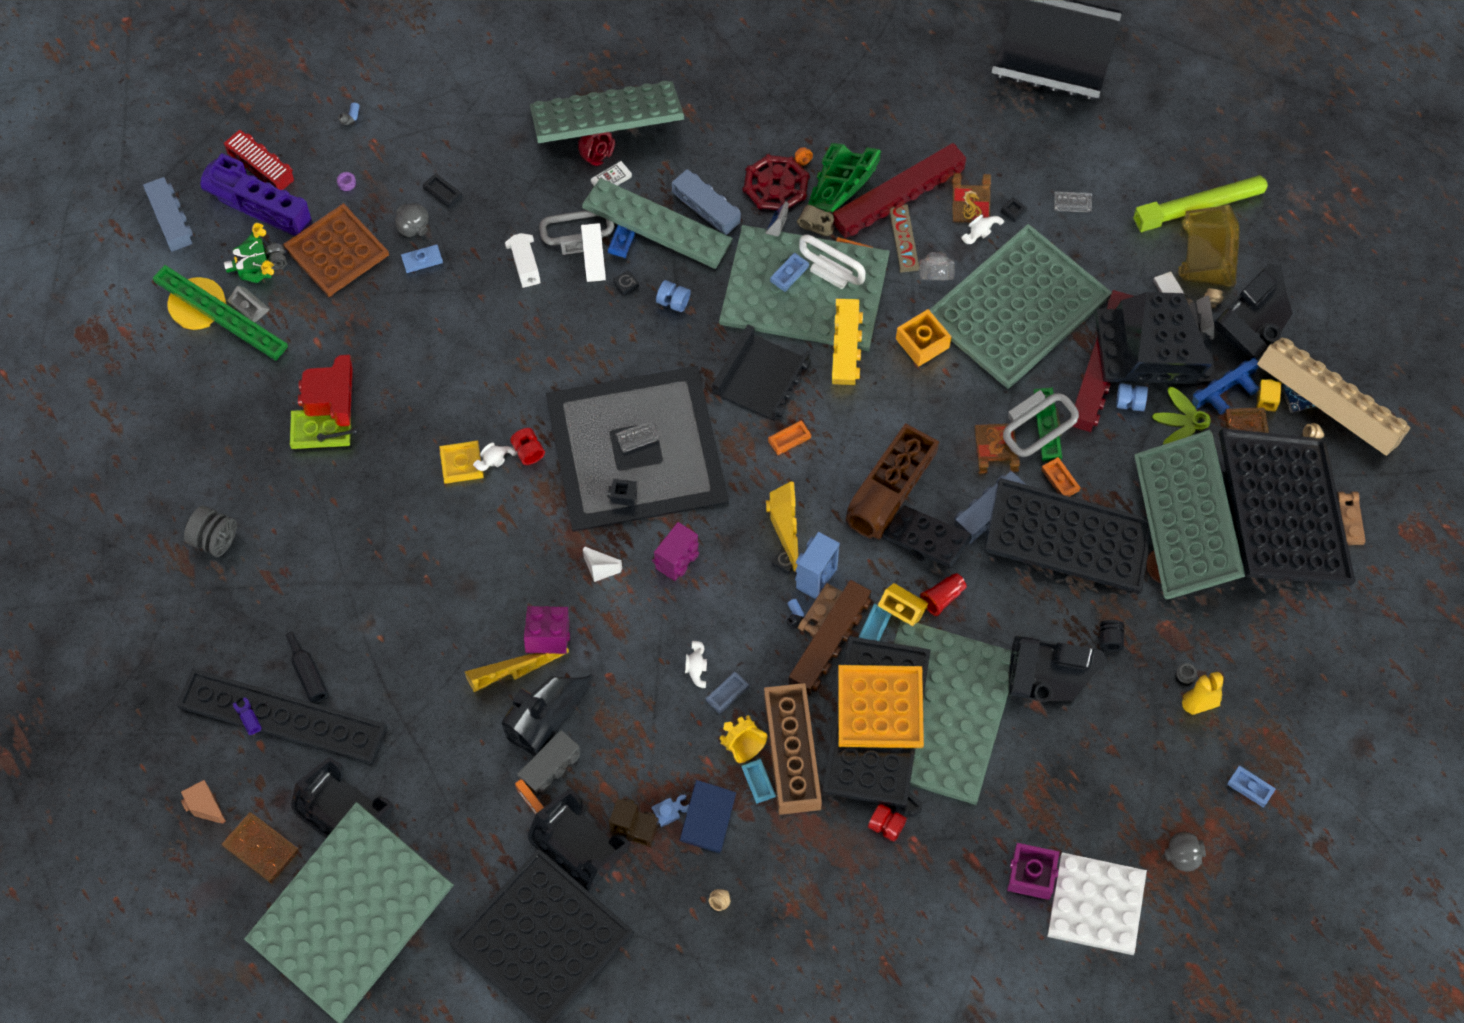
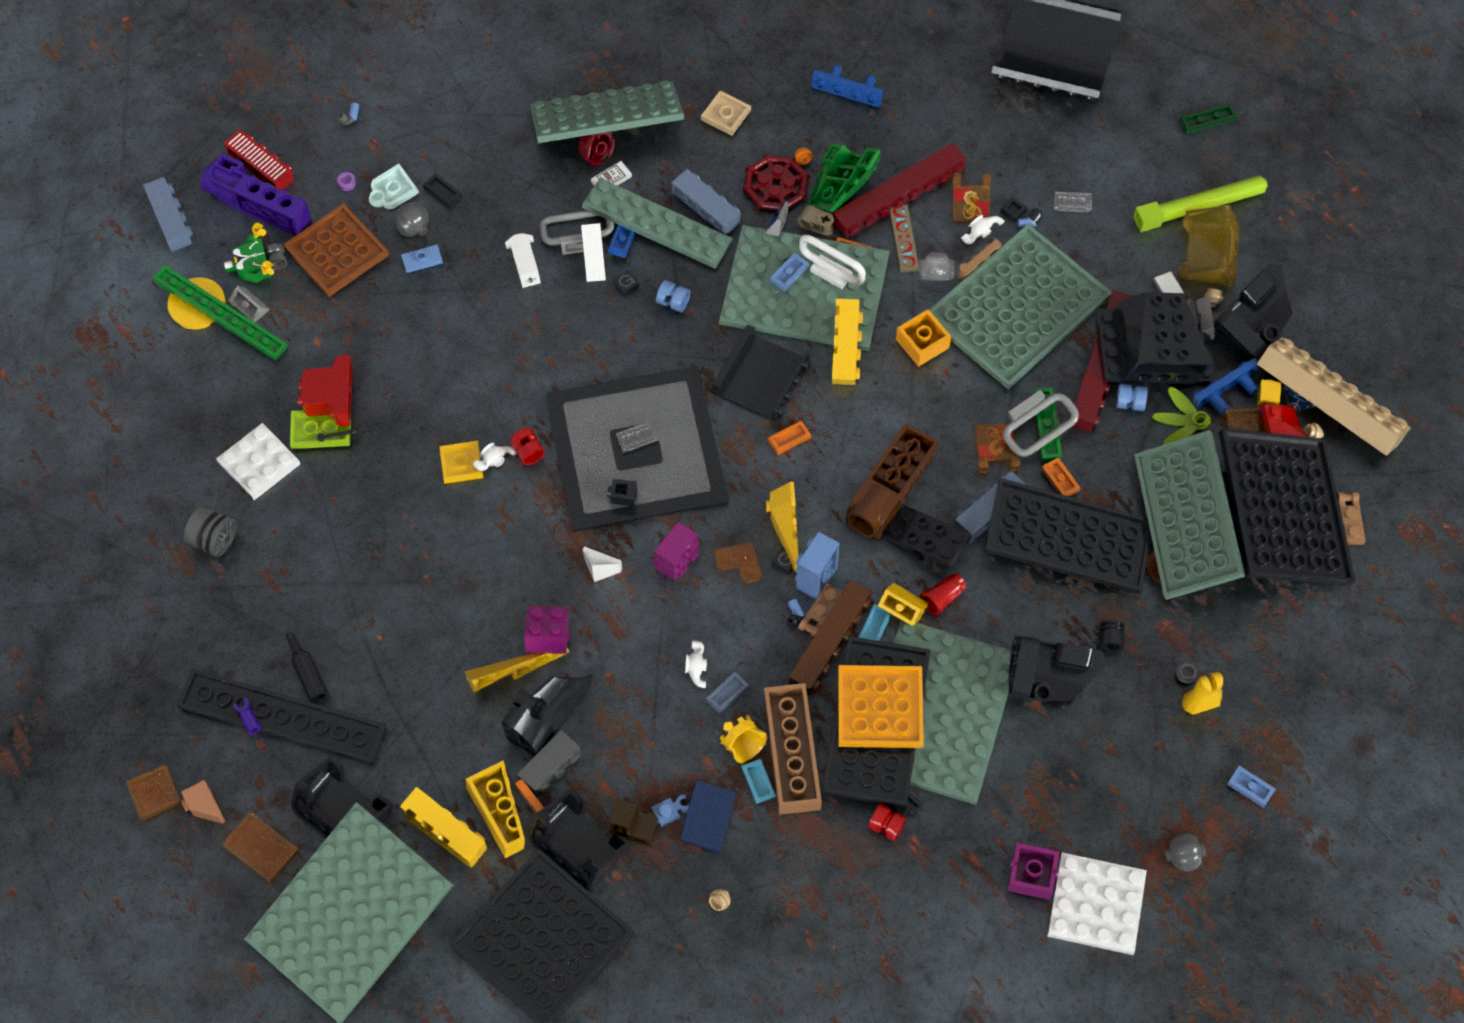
none -> clear orange plate [126,764,181,821]
none -> white plate [216,423,300,500]
none -> light aqua plate [369,164,419,209]
none -> yellow wedge [400,787,487,868]
none -> yellow wedge [466,760,525,858]
none -> tan plate [701,91,751,136]
none -> clear orange plate [713,541,763,584]
none -> blue plate [811,65,884,108]
none -> medium nougat plate [958,239,1001,282]
none -> arm [1018,208,1042,228]
none -> dark green tile [1179,103,1238,135]
none -> red plate [1259,404,1308,437]

